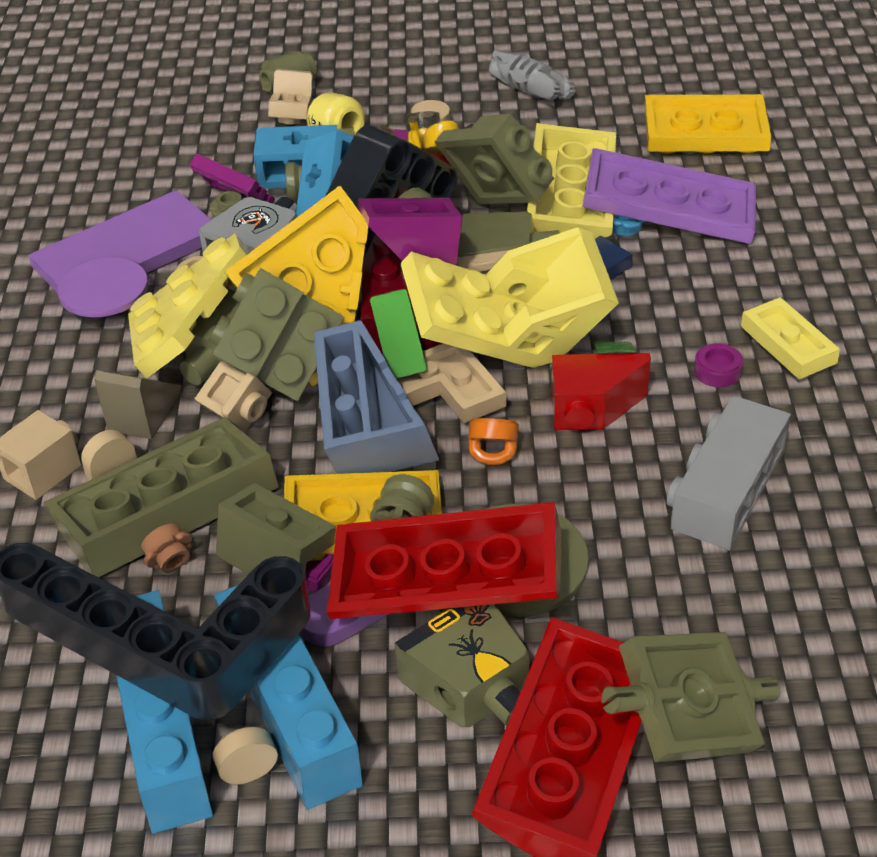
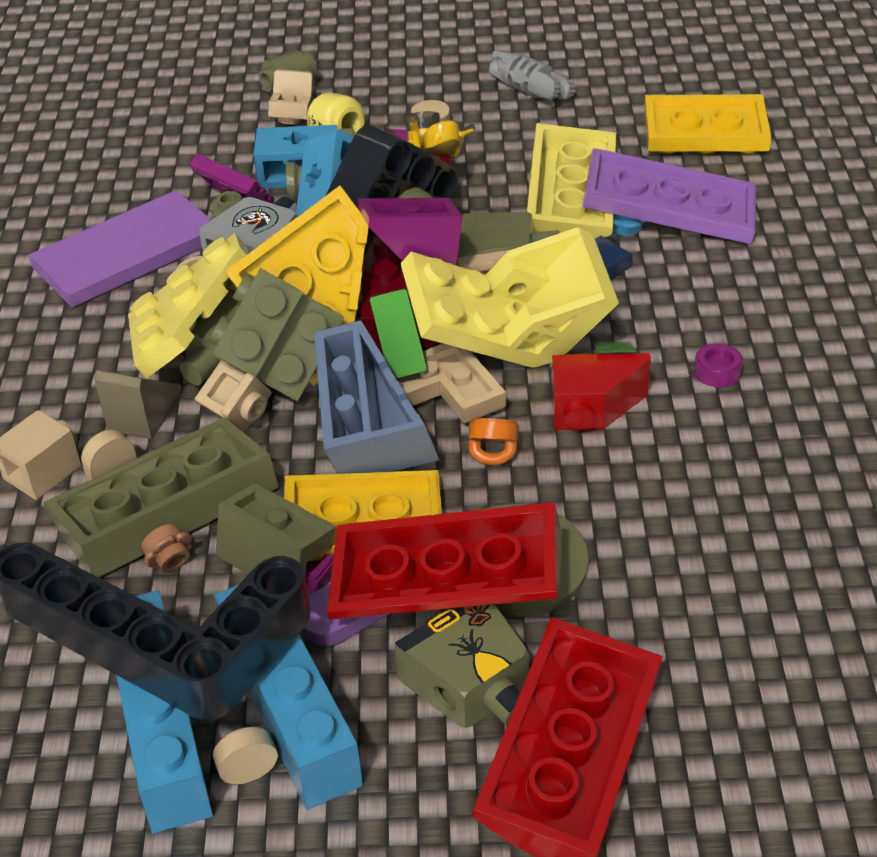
medium lavender piece [57,257,148,317] -> none
olive wheel [370,474,434,521] -> none
olive plate [435,113,554,204] -> none
olive plate [602,632,780,763] -> none
light grey brick [667,395,791,550] -> none
light yellow plate [741,297,840,379] -> none

